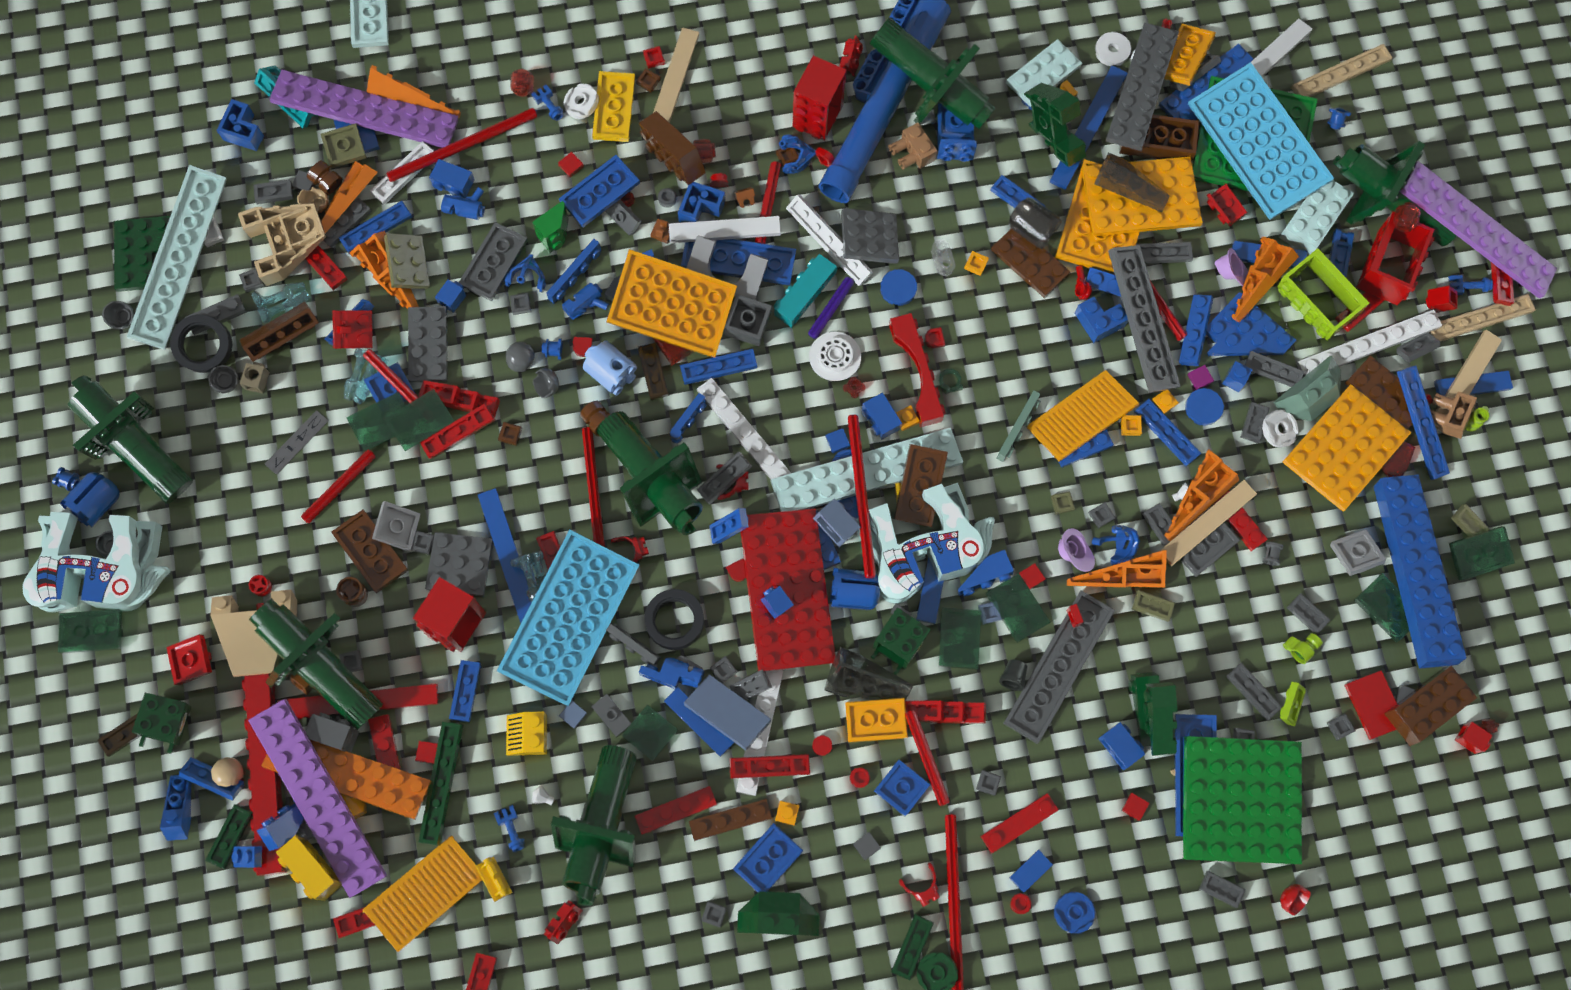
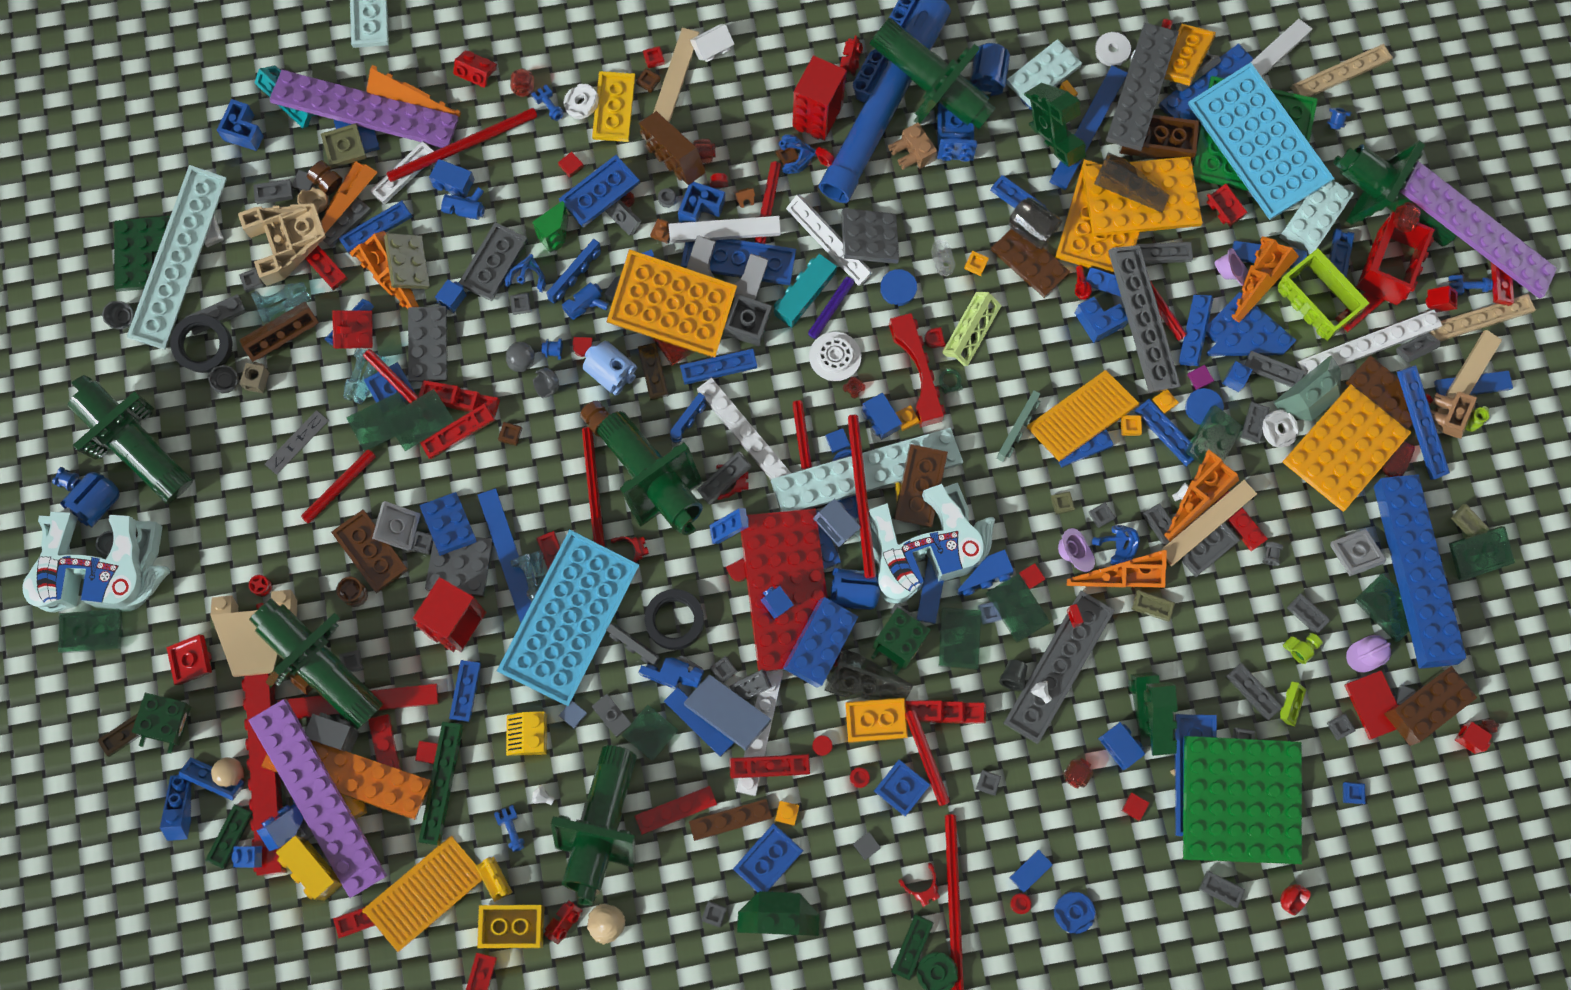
red plate [980,793,1059,854] -> none
none -> blue plate [420,492,477,556]
none -> red bracket [453,50,497,88]
none -> yellow brick [477,905,544,948]
none -> tan hair [587,904,625,945]
none -> white piece [690,24,734,62]
none -> blue brick [783,597,858,688]
none -> red axle [792,400,812,470]
none -> yellowish green fence [942,292,1002,366]
none -> blue cylinder [970,43,1010,96]
none -> white rock [1031,681,1052,703]
none -> clear red head [1064,758,1093,789]
none -> clear green plate [1185,405,1244,464]
none -> blue tile [1343,782,1365,804]
none -> lavender piece [1346,635,1391,672]

